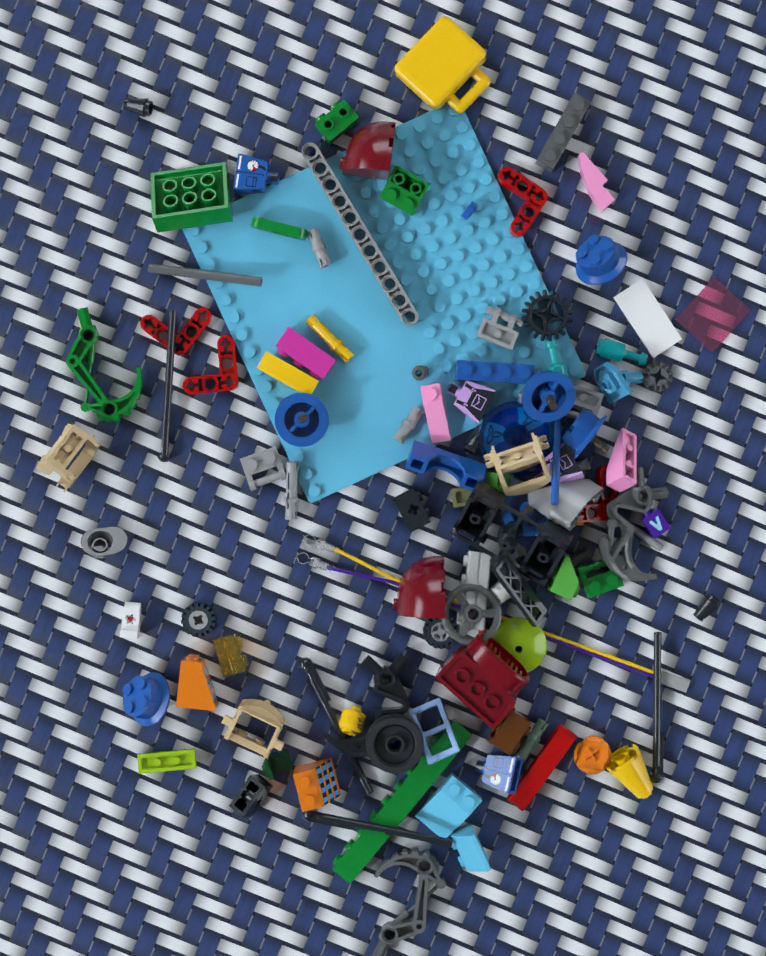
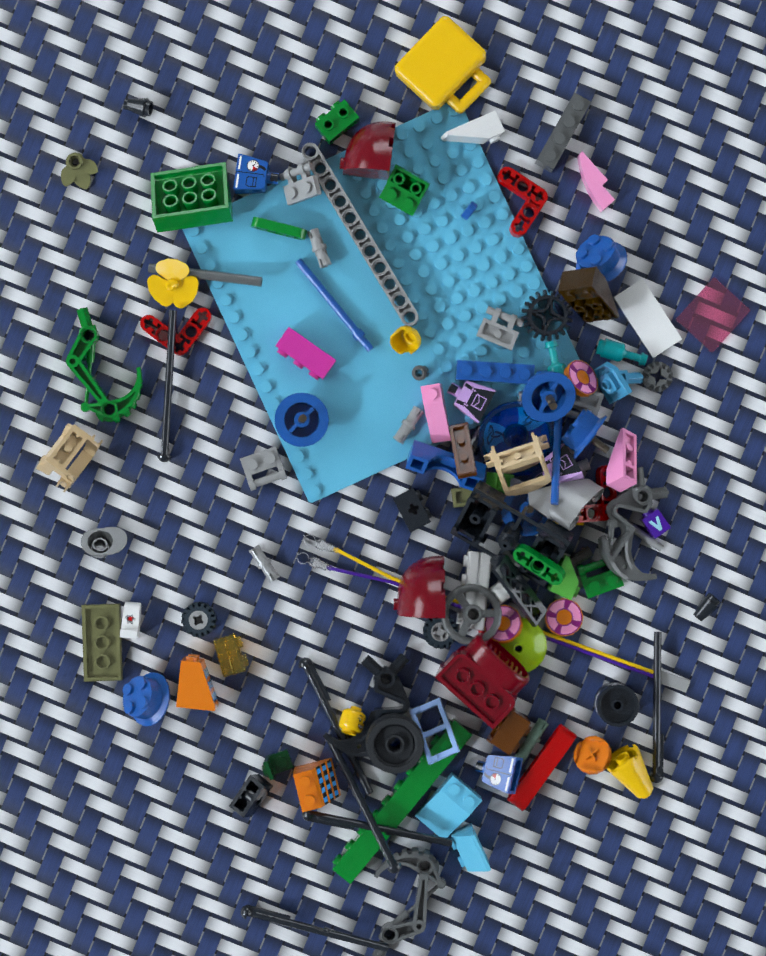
lime plate [137,748,197,774] -> none
red beam [183,335,239,395] -> none
tan animal [221,699,285,759] -> none
yellow slope [257,351,319,394] -> none
light grey pin [284,461,299,520] -> none
yellow pin [305,314,355,363] -> none
none -> olive plate [61,152,98,190]
none -> olive tile [81,603,123,682]
none -> yellow piece [147,258,199,308]
none -> black bar [241,905,389,952]
none -> light grey pin [249,545,280,583]
none -> light grey plate [279,162,322,205]
none -> blue bar [295,258,374,352]
none -> black bar [326,734,402,874]
none -> yellow hair [390,325,421,354]
none -> white slope [441,111,505,144]
none -> tile [449,422,477,479]
none -> tile [484,605,523,644]
none -> green beam [513,544,566,585]
none -> tile [544,598,583,637]
none -> dark brown slope [558,267,619,323]
none -> tile [564,360,598,397]
none -> black wheel [594,681,639,727]

